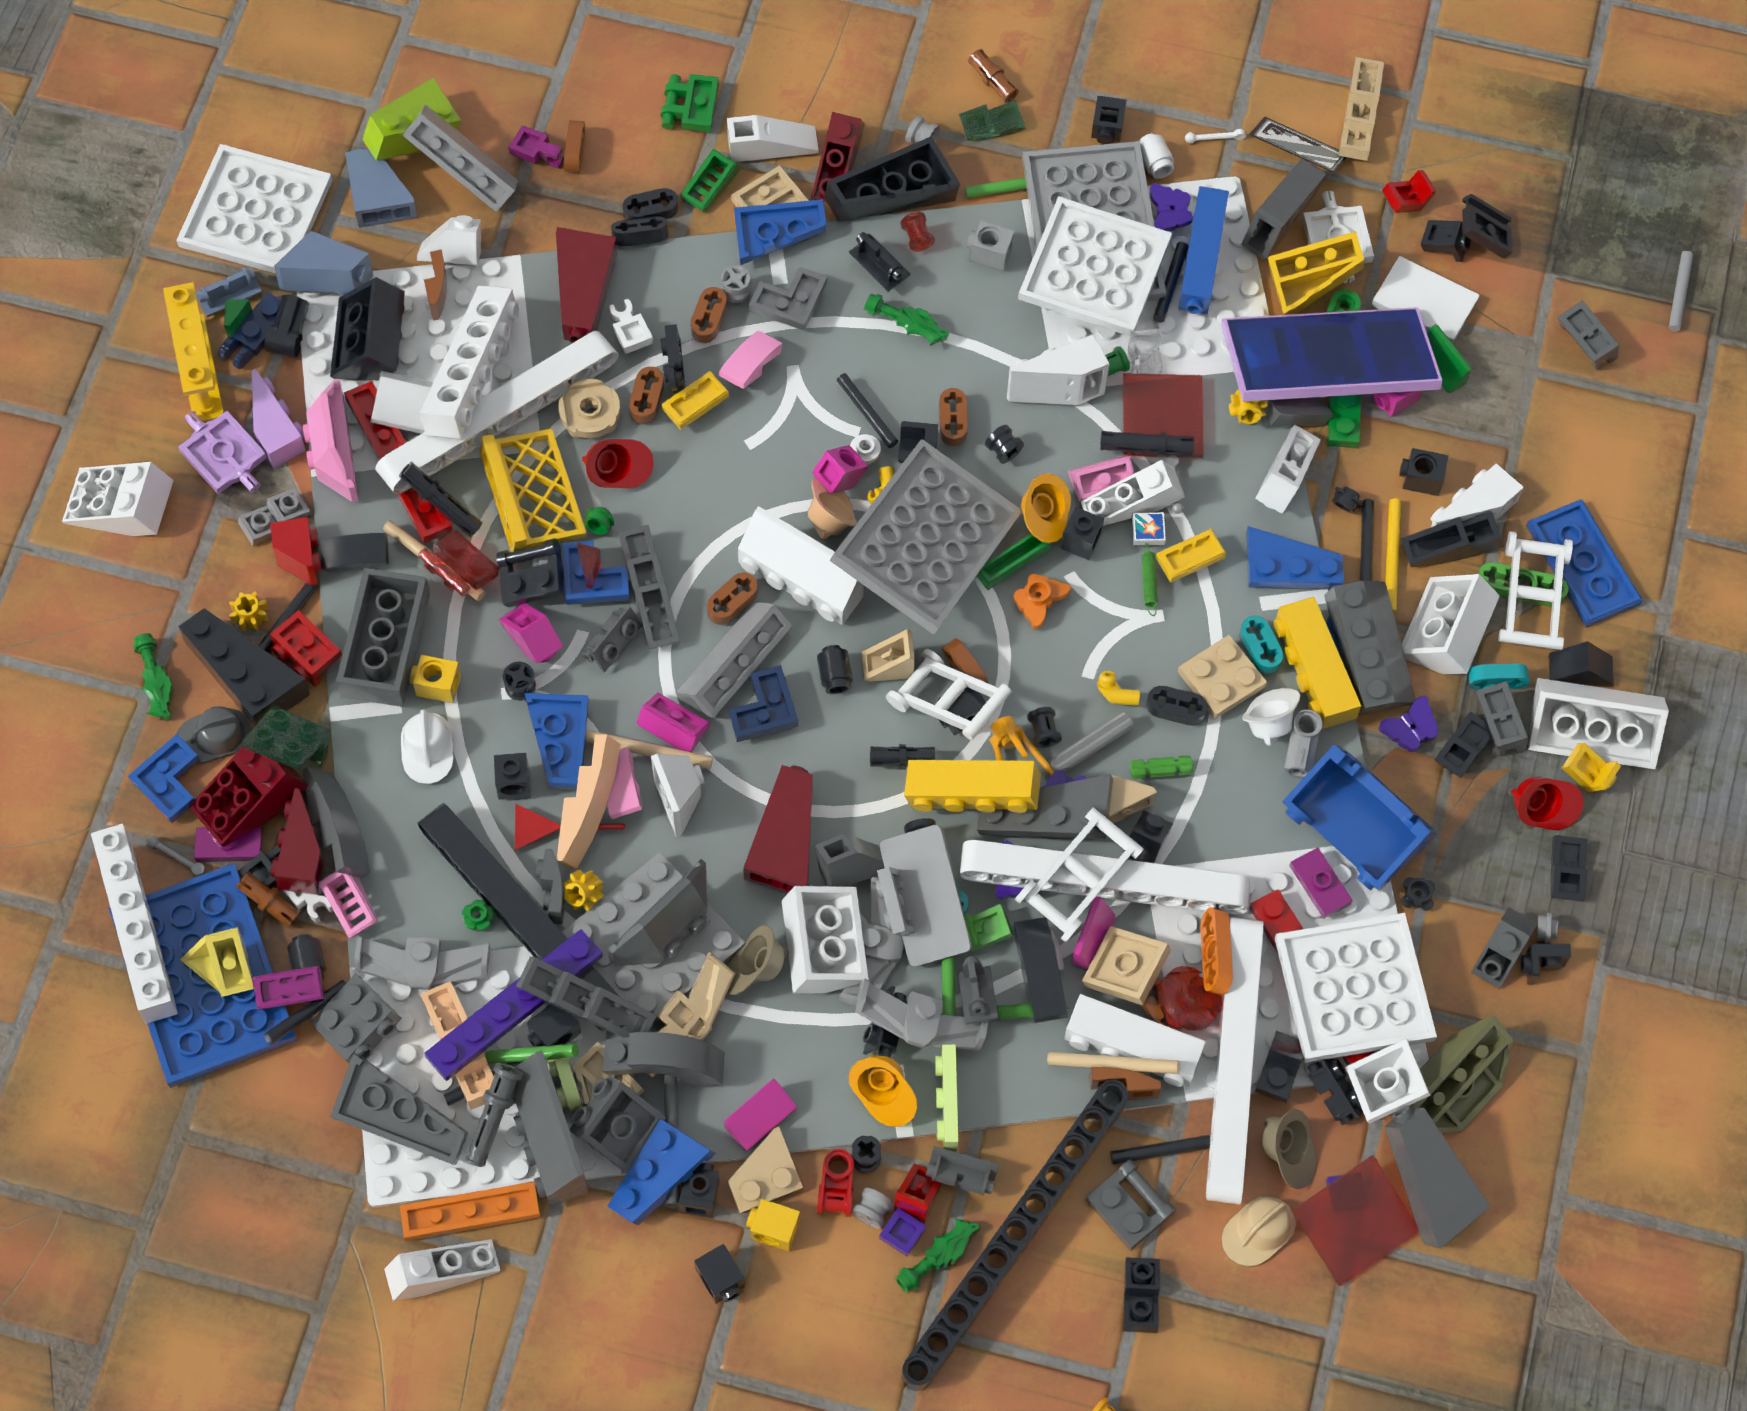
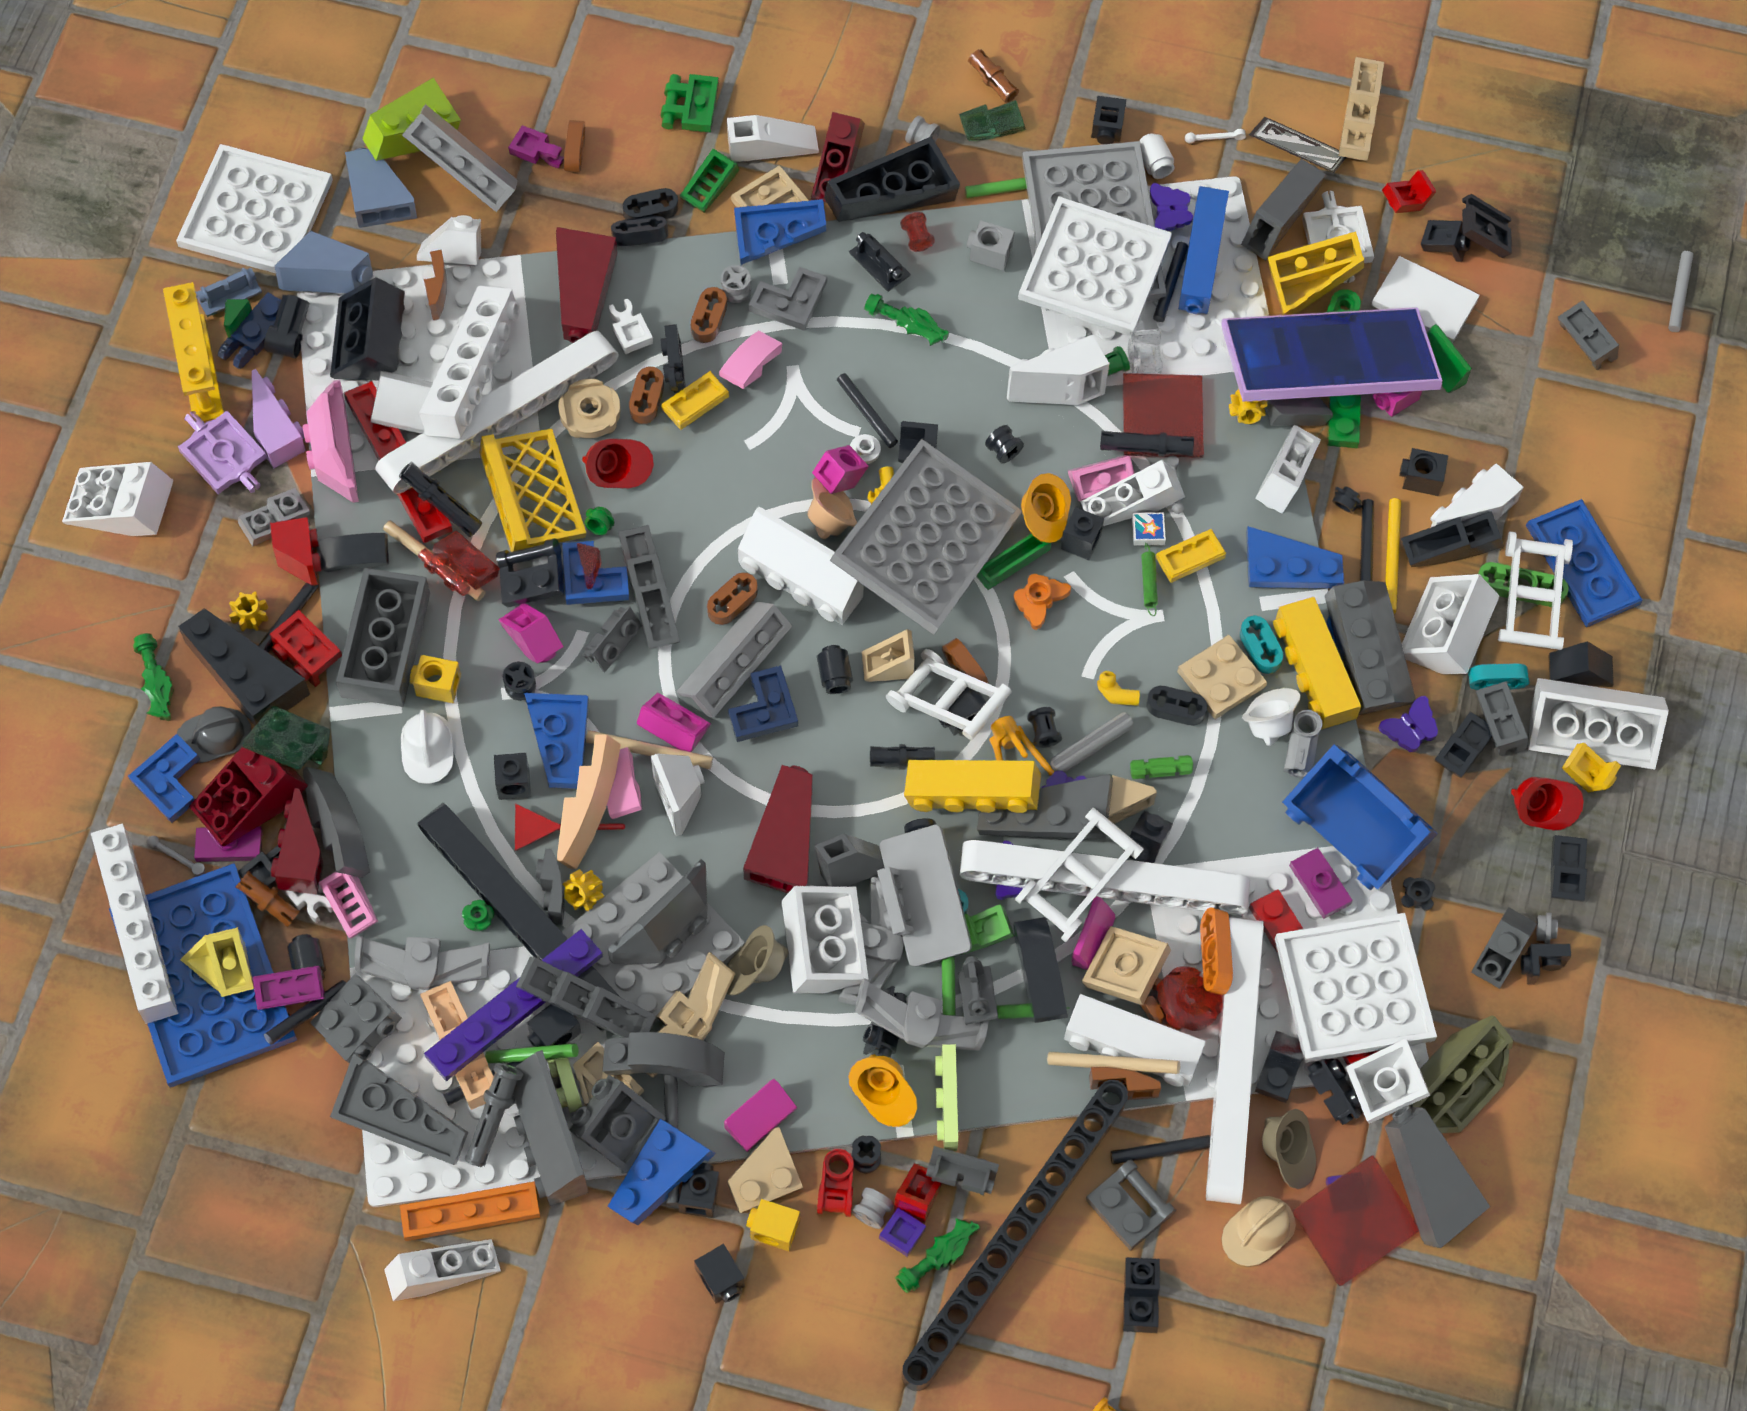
dark orange beam [939,388,968,446] -> none
white sticker [1051,929,1064,970] -> none

